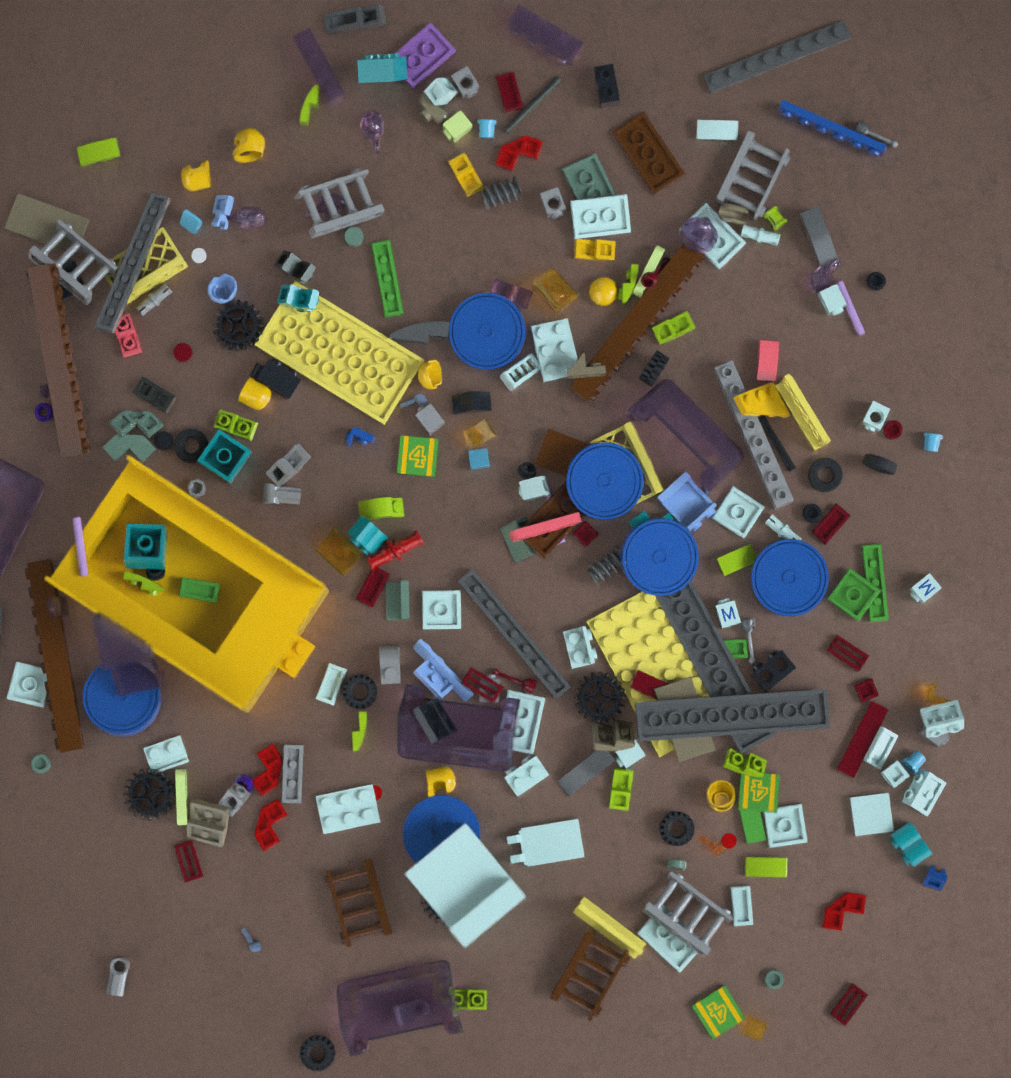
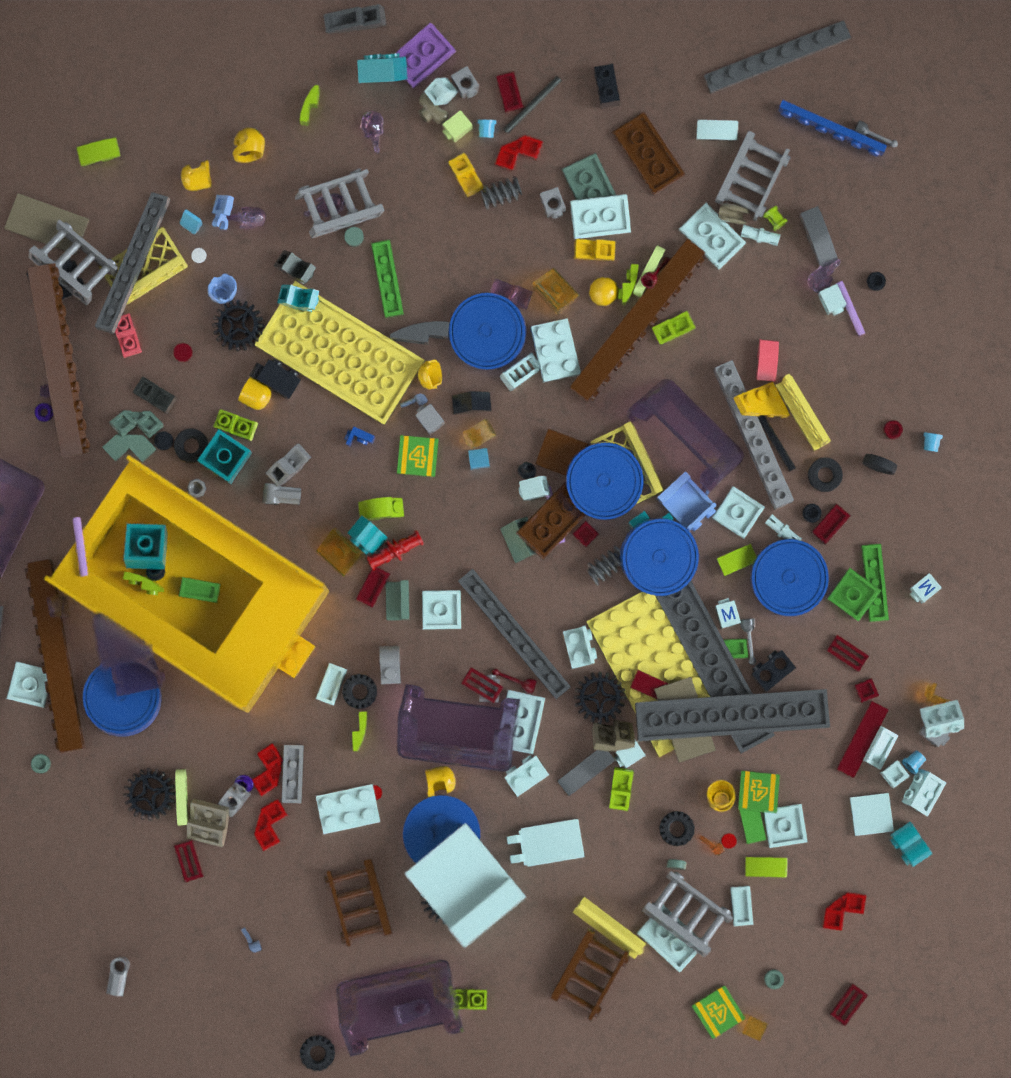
light grey pin [136,283,173,316] -> none
light aqua plate [143,735,189,774] -> none
clear purple brick [293,28,346,107] -> none
black slope [412,698,458,744] -> none
light blue bracket [413,639,473,702] -> none
clear purple brick [507,5,584,66] -> none
coral beam [509,513,582,542] -> none
dark tan slope [567,352,606,379] -> none
black tyre [639,350,670,387] -> none
clear purple tile [680,217,718,253] -> none
lime slope [723,748,767,778] -> none
light aqua brick [861,401,890,432] -> none
blue tile [922,865,948,891] -> none

